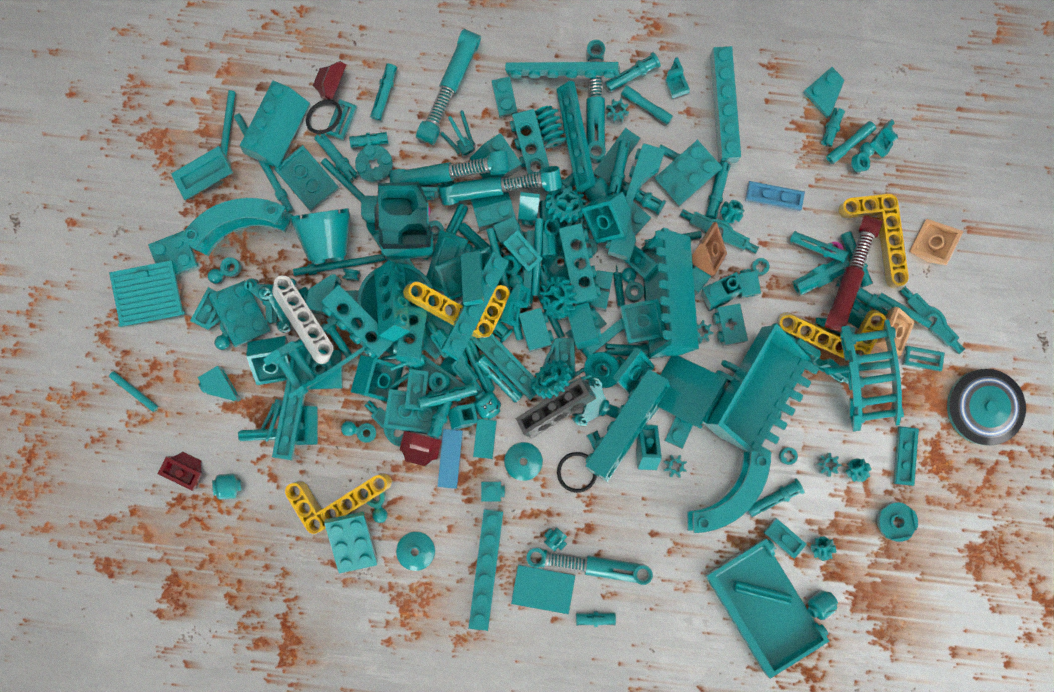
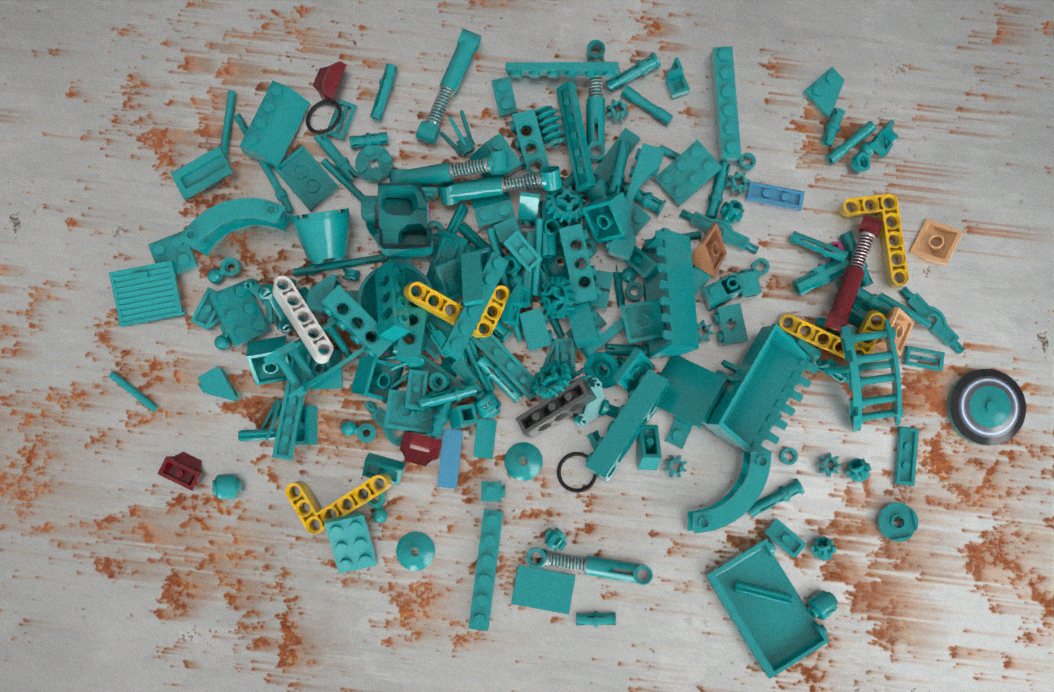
none -> teal slope [362,453,405,486]
none -> teal gear [725,171,750,195]
none -> teal bush [738,153,756,171]

